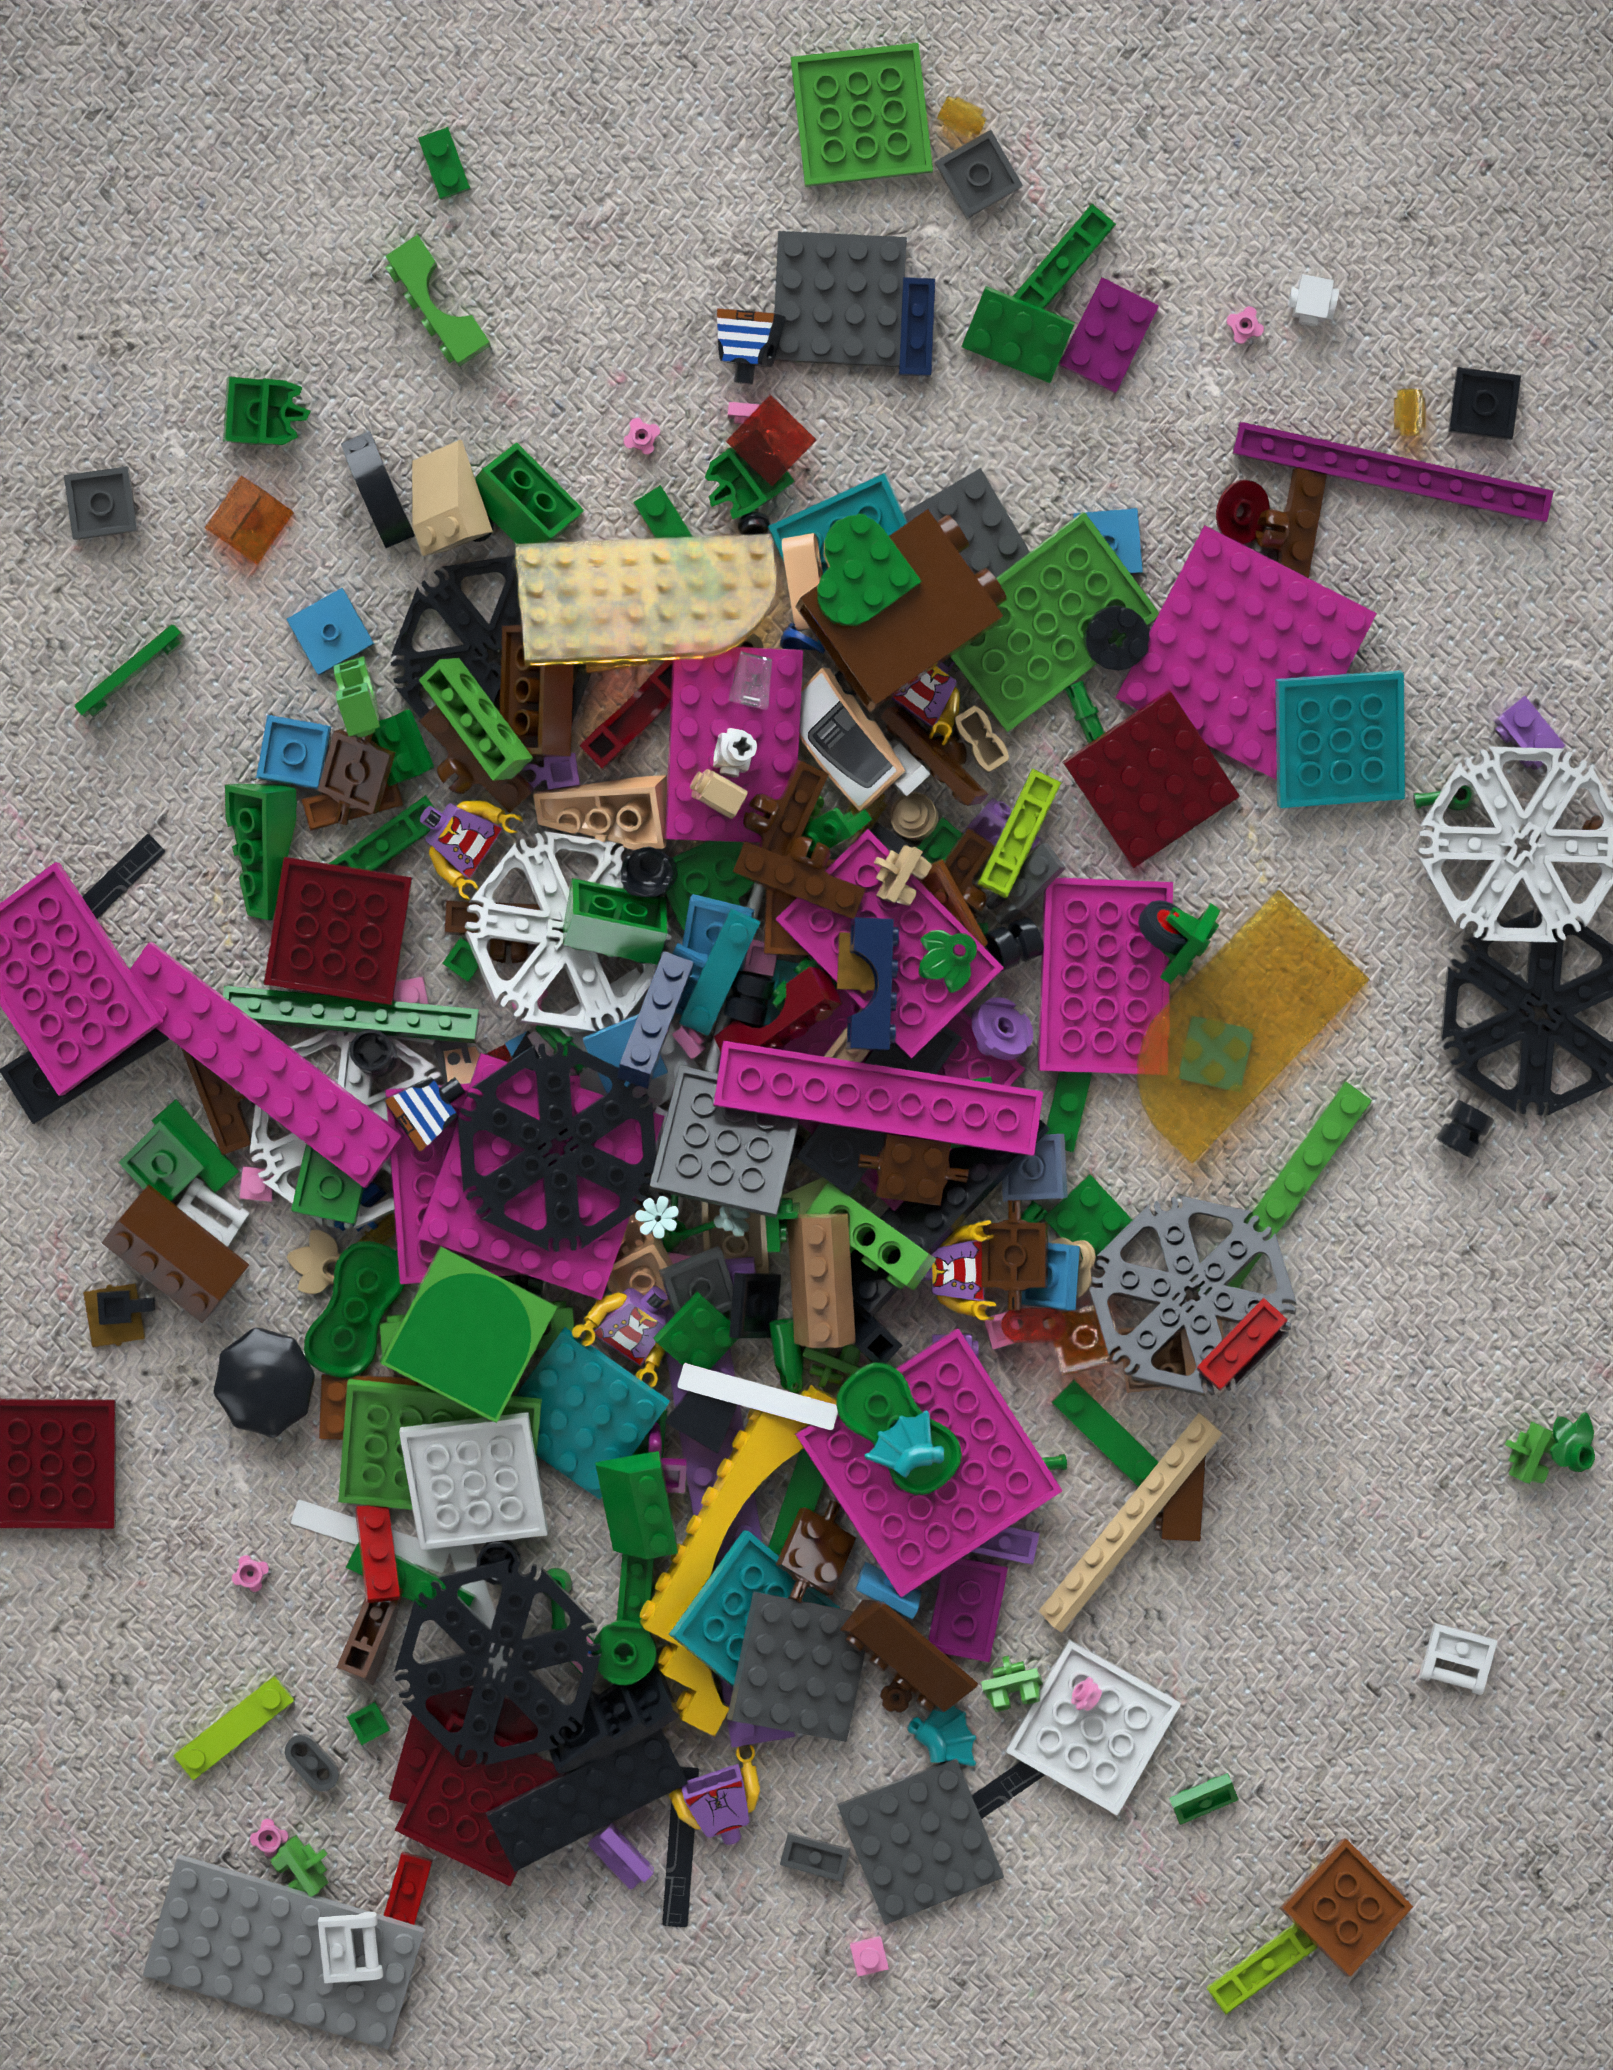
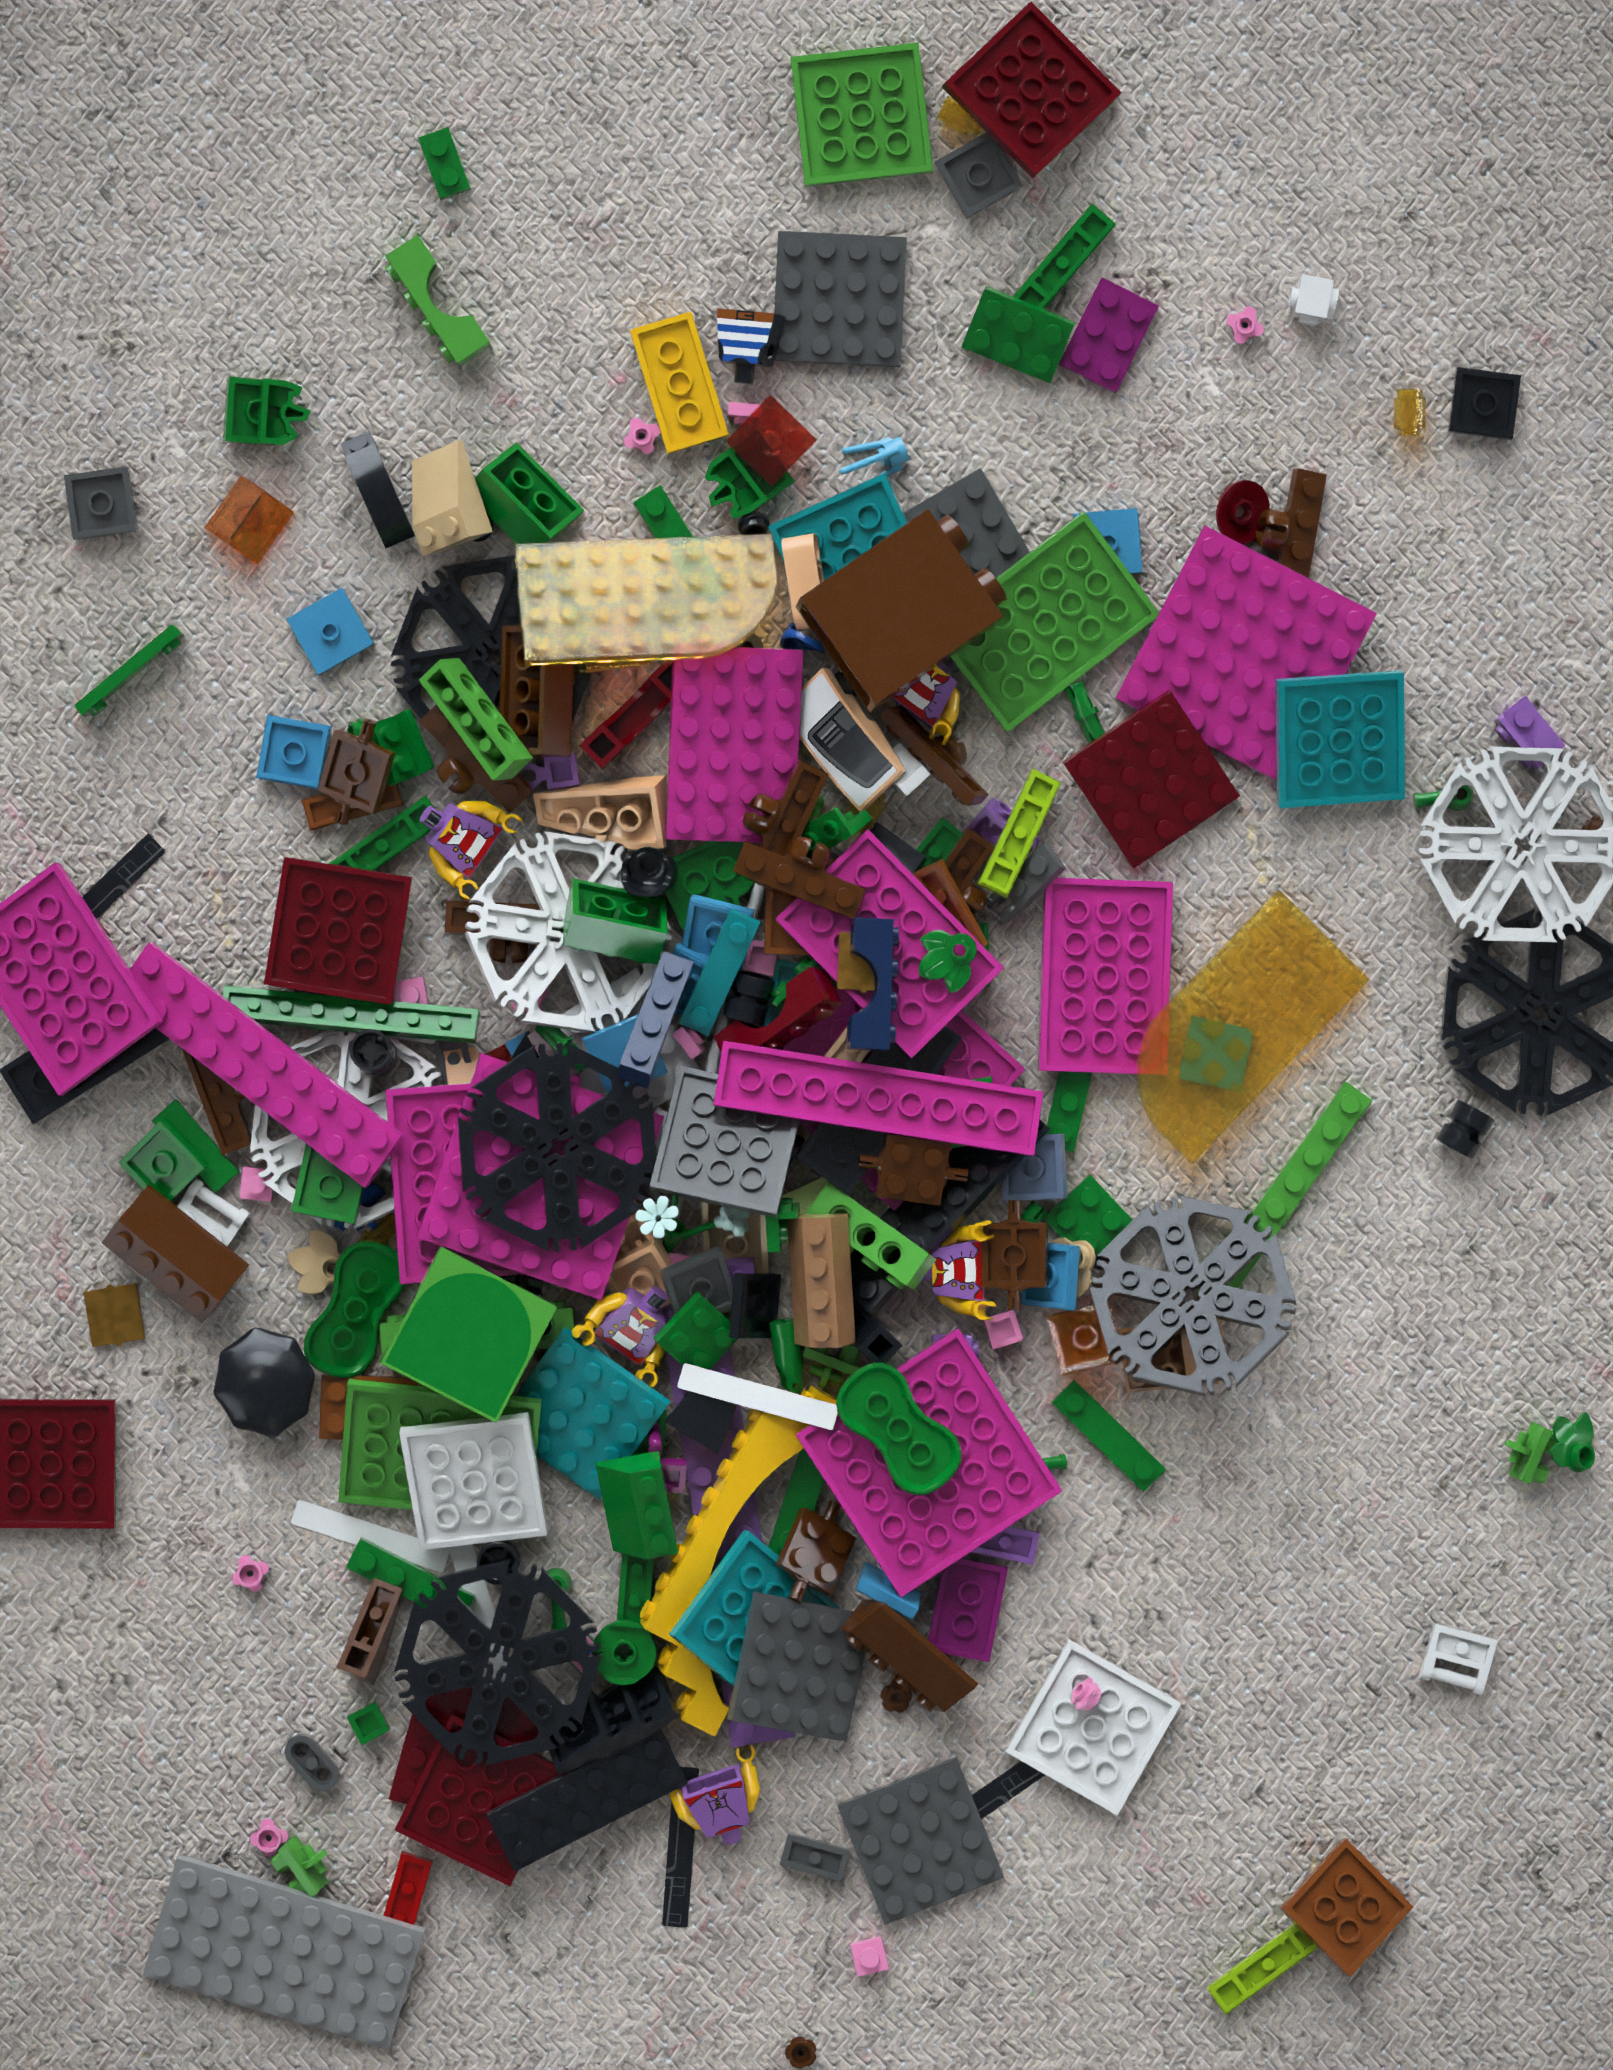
black plate [97,1290,156,1325] -> none
lime plate [173,1675,295,1781] -> none
green wedge [225,784,297,920] -> none
white plate [318,1912,383,1983] -> none
bright green arch [333,656,380,737] -> none
red plate [355,1505,400,1603] -> none
torso [383,1077,466,1152] -> none
green plate [442,937,479,982] -> none
medium lavender bracket [588,1822,654,1889] -> none
tan brick [690,769,747,819] -> none
white connector [713,728,757,777] -> none
clear slope [728,651,772,710] -> none
green plate [817,514,922,627] -> none
teal arm [865,1411,944,1478] -> none
tan hips [874,845,932,906] -> none
tan plate [890,792,938,841] -> none
dark blue plate [899,277,935,377] -> none
teal arm [907,1706,976,1766] -> none
tan brick [954,705,1009,773] -> none
medium lavender plate [972,997,1033,1060] -> none
bright green hips [981,1655,1043,1712] -> none
black wheel [984,917,1044,972] -> none
clear red plate [1001,1308,1066,1343] -> none
tan plate [1039,1413,1223,1633] -> none
black plate [1084,605,1149,671] -> none
plate [1138,900,1221,984] -> none
reddish brown slope [1154,1455,1206,1542] -> none
green plate [1169,1773,1239,1825] -> none
red plate [1197,1298,1288,1391] -> none
magenta plate [1232,422,1554,523] -> none
none -> yellow plate [630,311,729,455]
none -> reddish brown plate [785,2036,817,2068]
none -> medium azure plant [840,437,909,477]
none -> dark red plate [942,2,1122,179]

